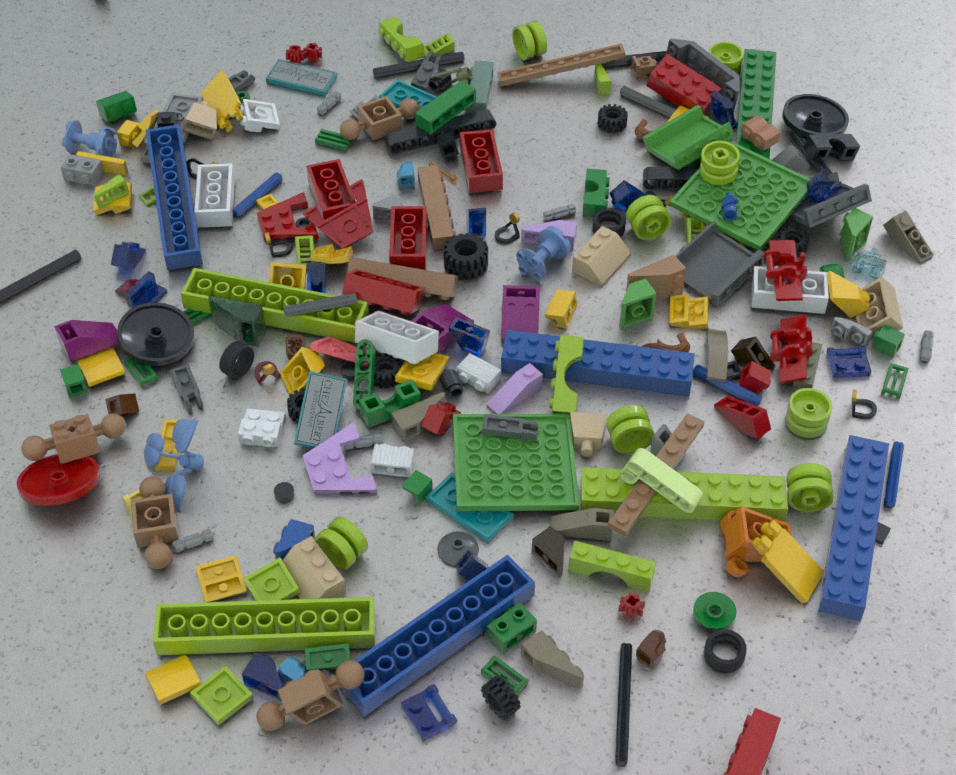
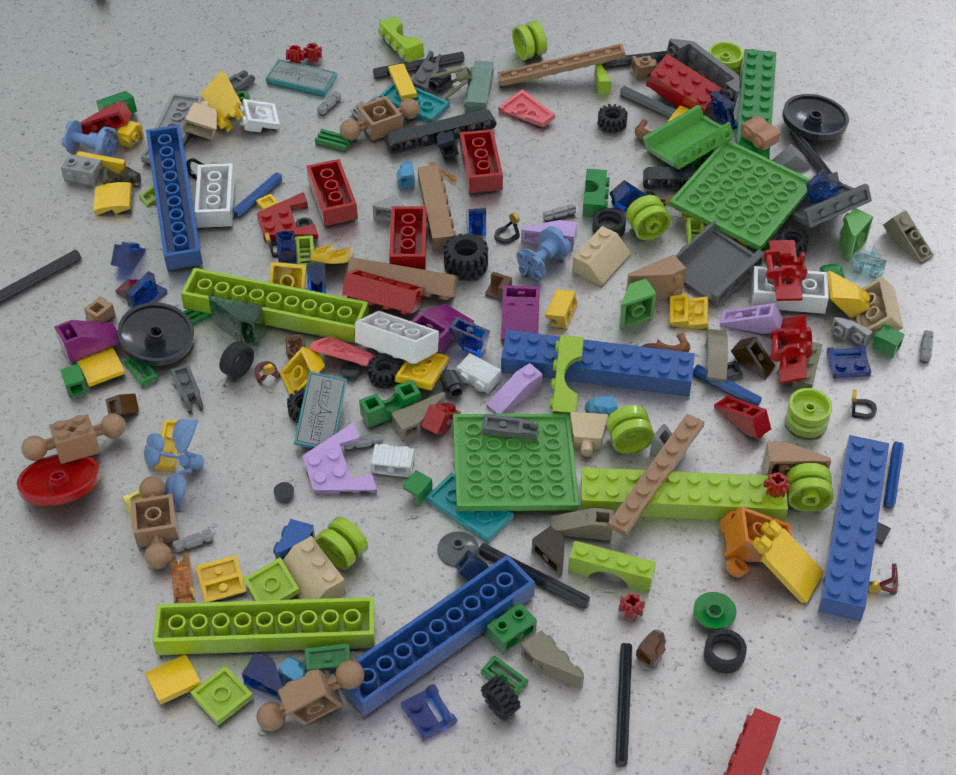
lime slope [93,174,130,209] -> none
yellow slope [132,109,159,147] -> none
black slope [157,112,179,128] -> none
white plate [238,409,286,447] -> none
dark grey axle [284,293,357,317] -> none
red wing [303,179,374,249] -> none
green beam [353,339,376,412] -> none
green brick [415,80,476,134] -> none
lime slope [424,33,455,58] -> none
yellowish green beam [619,448,703,513] -> none
lime wheel [700,141,740,186] -> none
blue piece [721,192,738,221] -> none
red brick [739,361,771,395] -> none
black arch [803,134,860,161] -> none
green tile [881,363,909,399] -> none
none -> red slope [80,101,132,135]
none -> medium nougat brick [84,296,116,322]
none -> clear smoke slope [100,166,141,188]
none -> clear orange hinge [171,552,196,603]
none -> clear blue slope [276,230,297,264]
none -> yellow tile [388,63,417,100]
none -> black axle [478,543,590,607]
none -> reddish brown panel [485,272,512,301]
none -> coral wing [498,90,555,127]
none -> dark azure rock [585,396,618,417]
none -> lavender slope [720,303,783,334]
none -> medium nougat slope [761,441,831,477]
none -> red gear [763,472,790,498]
none -> dark red piece [868,563,898,594]

